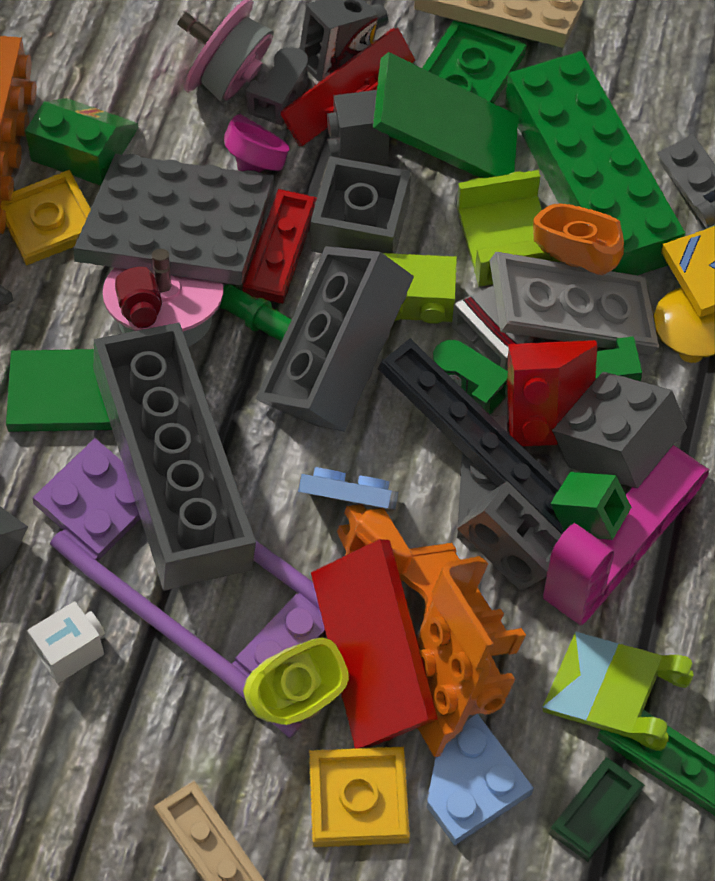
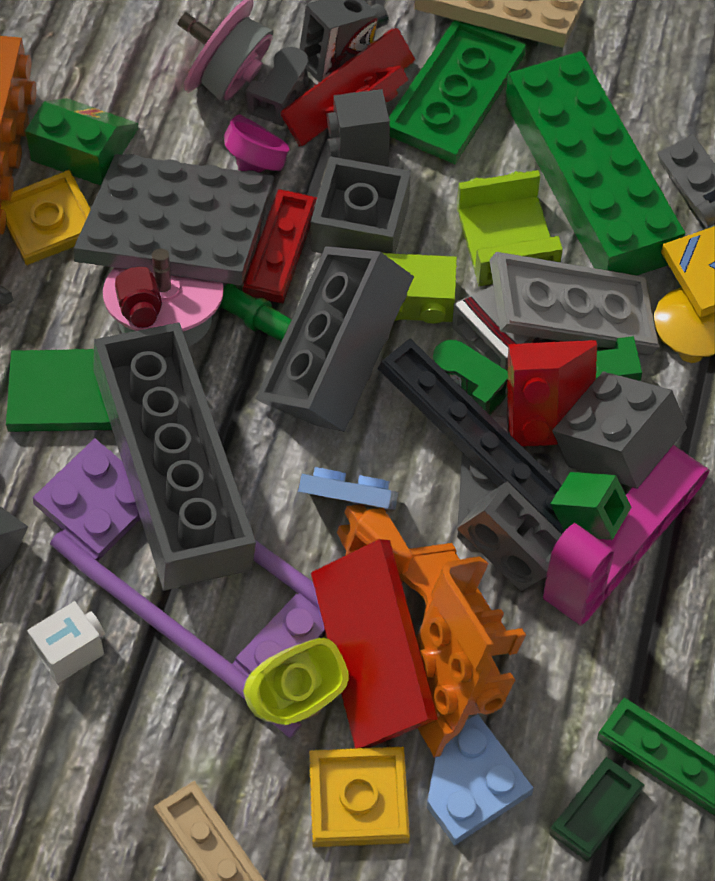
green tile [373,52,519,179] -> none
orange piece [533,204,624,275] -> none
lime flag [542,631,694,751] -> none

